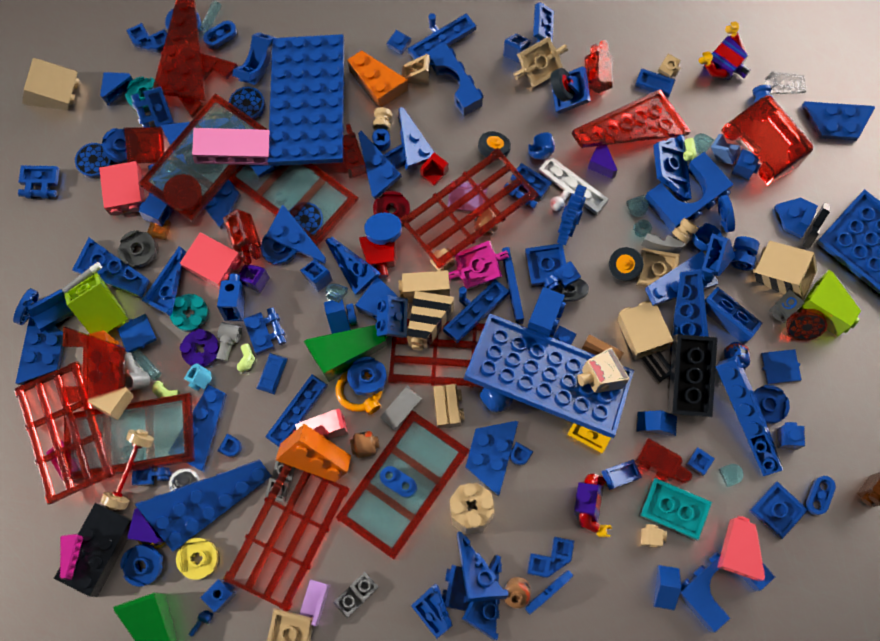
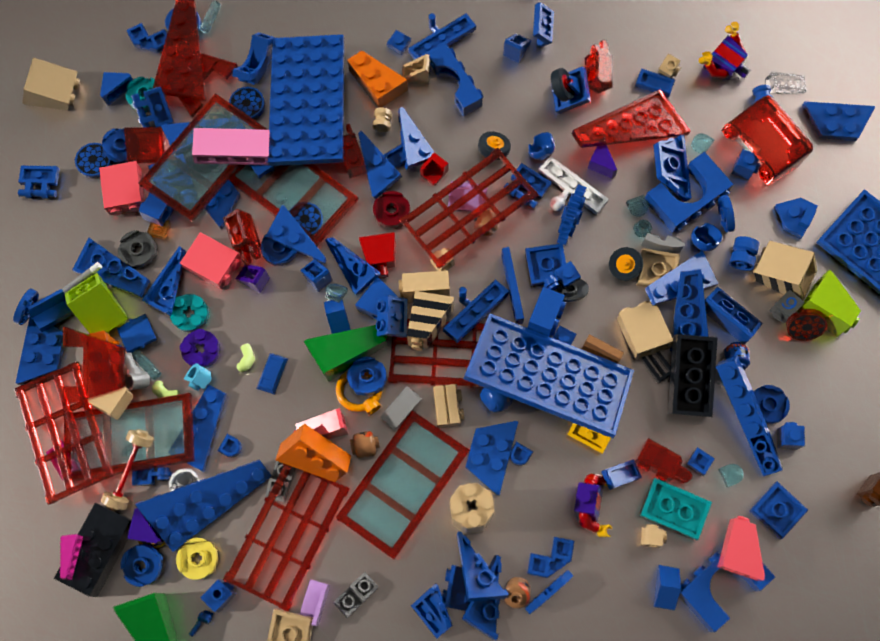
clear red tile [163,174,202,212] -> none
blue plate [203,21,237,49] -> none
light grey pin [216,322,242,362] -> none
blue torso [217,273,245,321] -> none
blue plate [243,307,286,355] -> none
blue tile [265,374,328,447] -> none
blue tile [346,303,358,325] -> none
blue tile [364,212,402,245] -> none
blue wheel [372,129,391,152] -> none
blue plate [380,466,417,498] -> none
dark pink plate [449,241,509,290] -> none
tan plate [513,37,568,87] -> none
tan torso [577,348,630,393] -> none
blue slope [636,410,677,436] -> none
tan wheel [672,217,699,244] -> none
yellowish green arm [683,138,697,161] -> none
blue slope [702,233,735,276] -> none
medium blue panel [711,134,742,164] -> none
blue piece [761,349,802,385] -> none
black tile [802,203,830,249] -> none
blue plate [806,476,836,515] -> none

